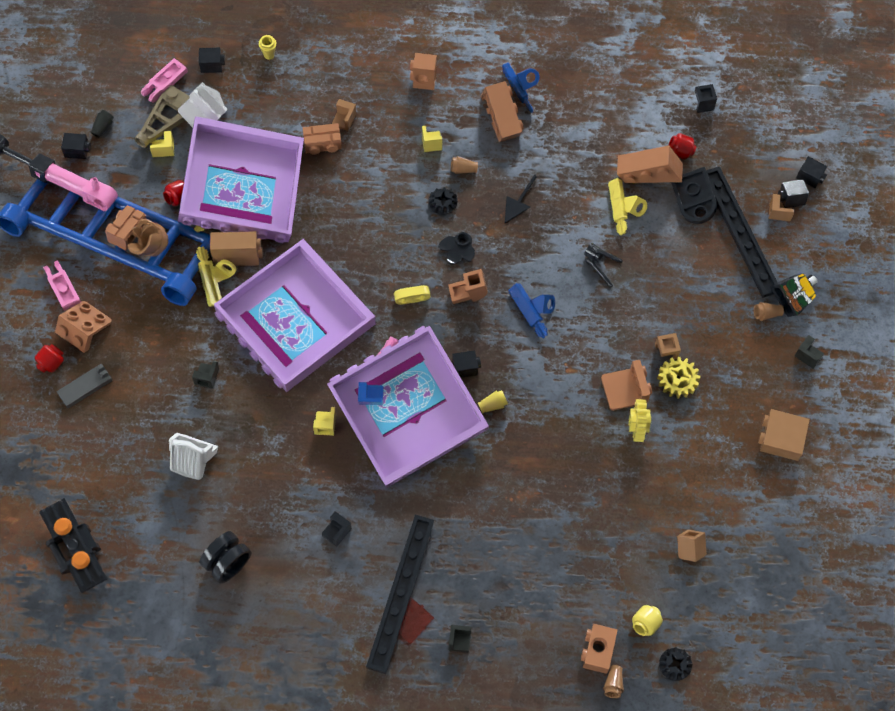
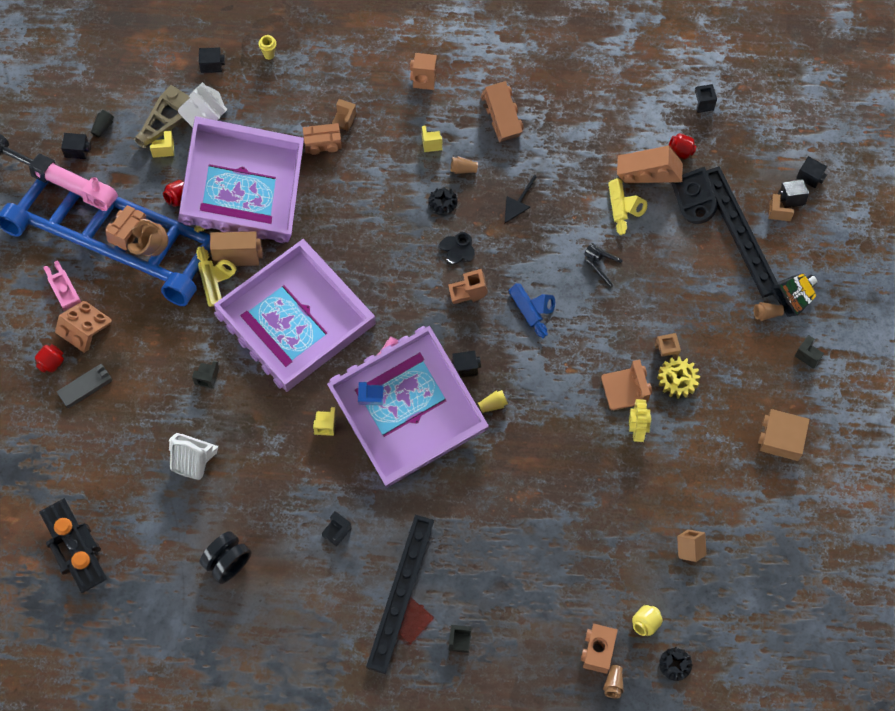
bright pink hinge [141,58,188,103] -> none
light yellow beam [394,285,431,305] -> none
blue piece [502,62,540,113] -> none

